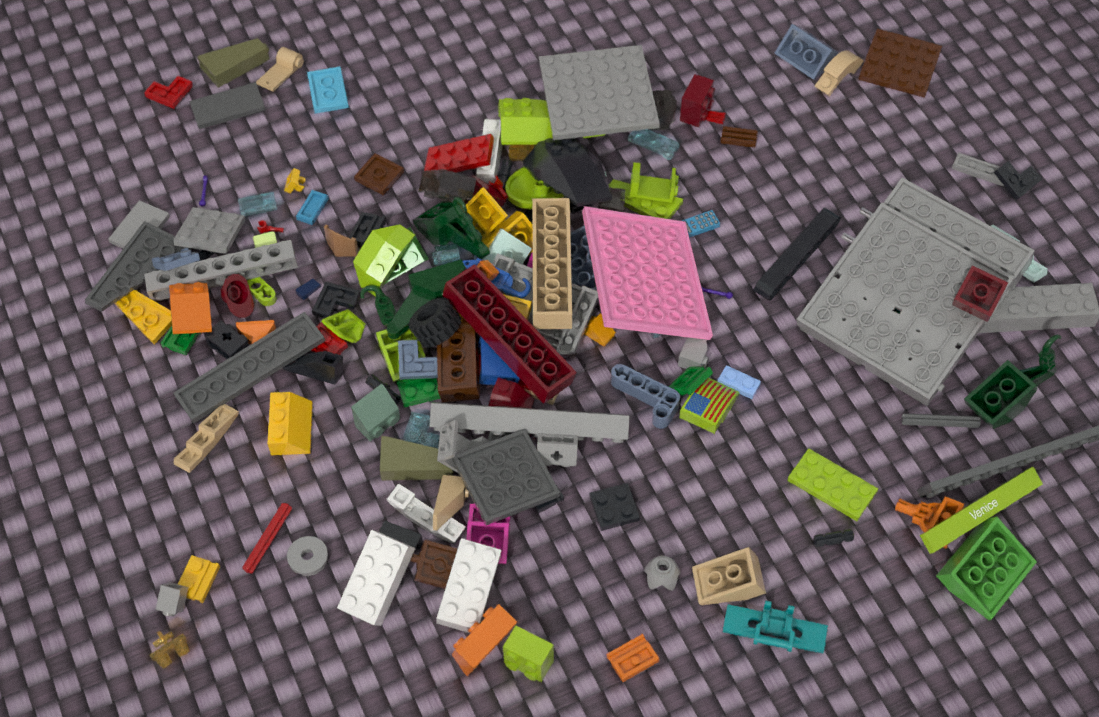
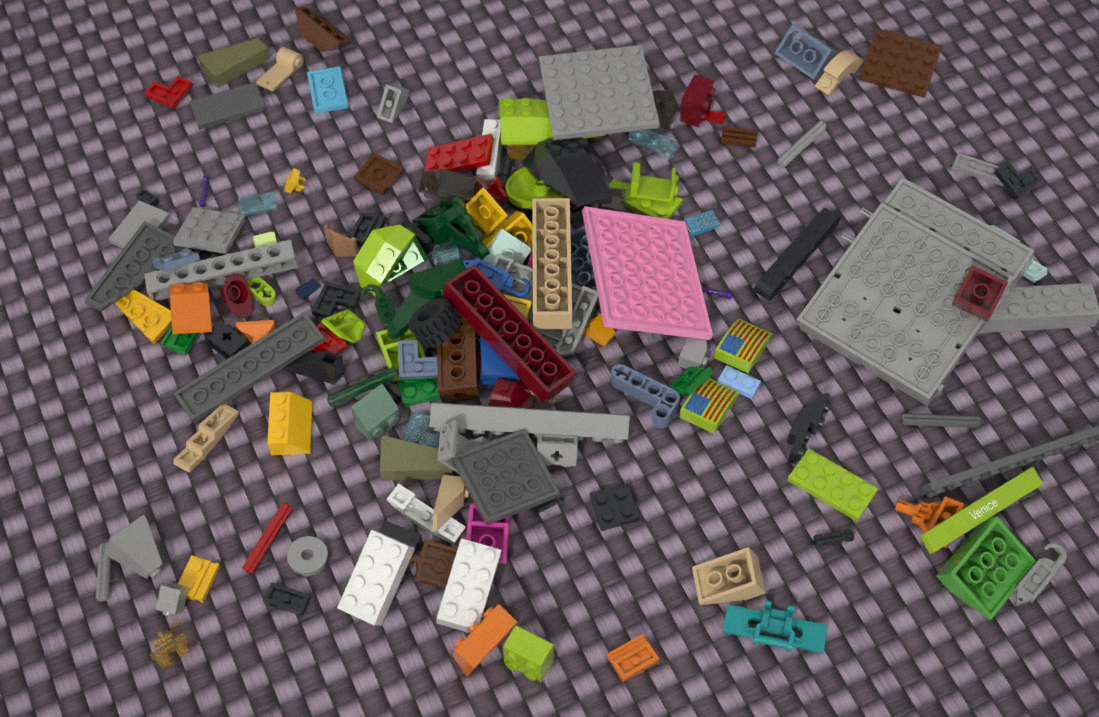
red hand [257,220,284,234] -> none
dark azure tile [296,190,329,225] -> none
orange slope [477,260,500,281] -> none
light grey piece [644,555,681,591] -> none
dark green slope [964,334,1061,429] -> none
none -> light grey axle [96,543,111,602]
none -> light grey slope [104,515,163,579]
none -> black piece [136,189,160,206]
none -> black plate [263,582,311,616]
none -> reddish brown wedge [295,7,351,52]
none -> dark green axle [327,367,399,407]
none -> light grey slope [377,84,409,123]
none -> black plate [402,219,433,254]
none -> lime slope [714,318,773,374]
none -> light grey axle [777,121,826,167]
none -> black slope [787,393,831,465]
none -> light grey plate [1014,543,1067,606]

